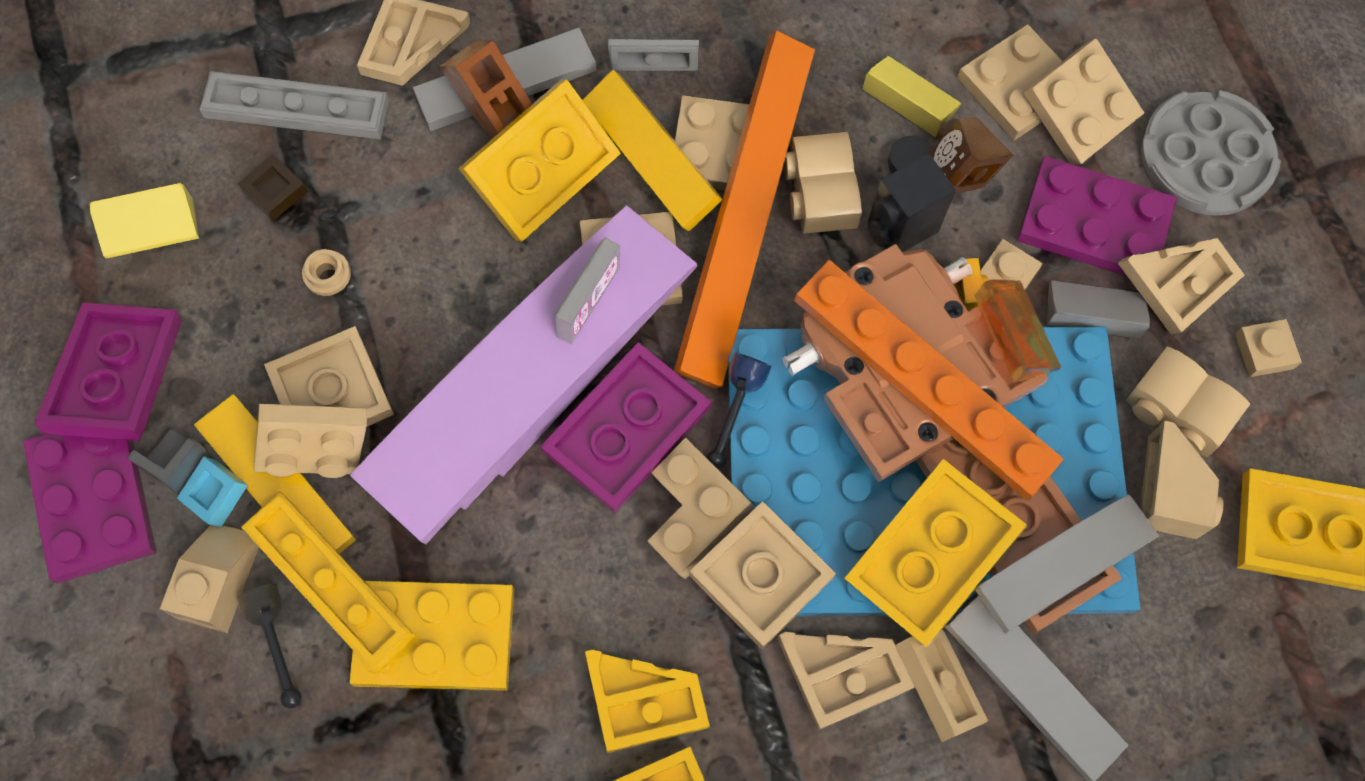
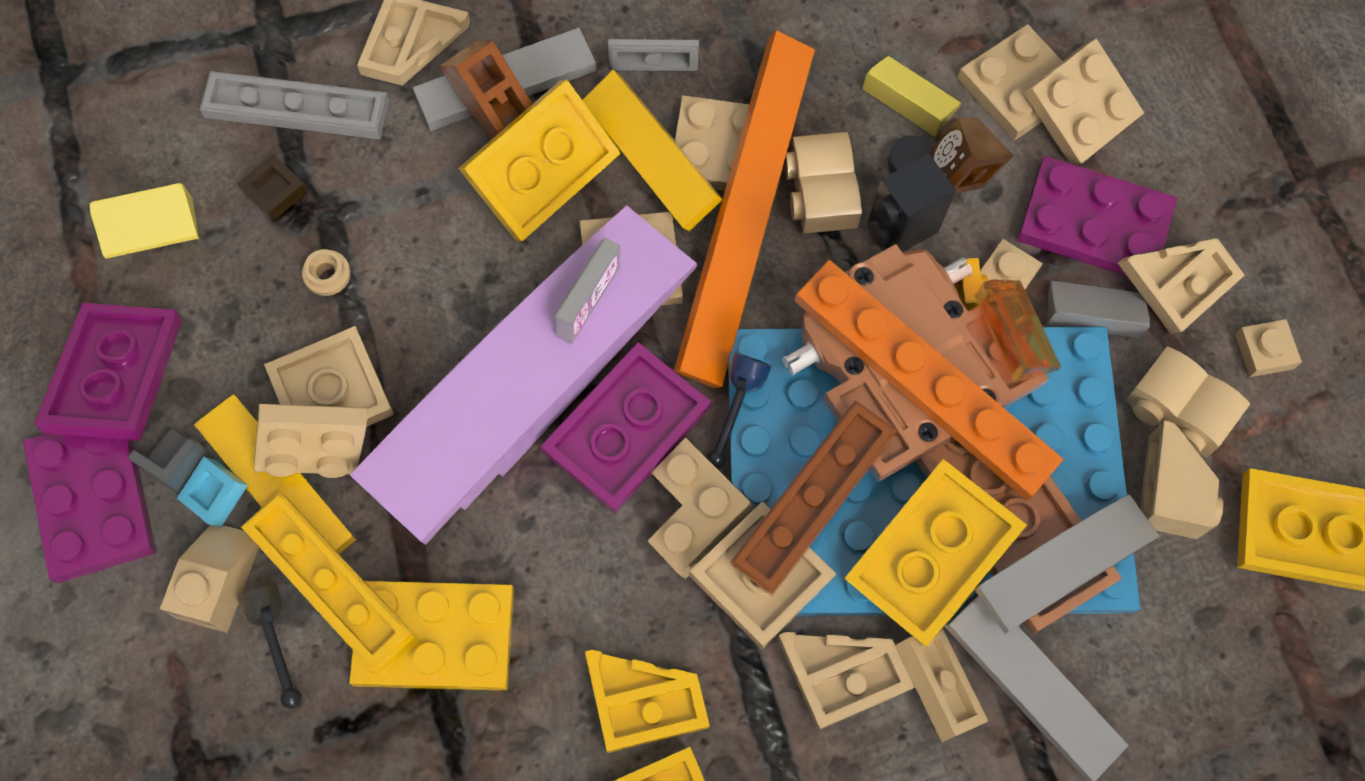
light grey tile [1140,90,1281,215] -> none
none -> dark orange tile [730,400,897,596]

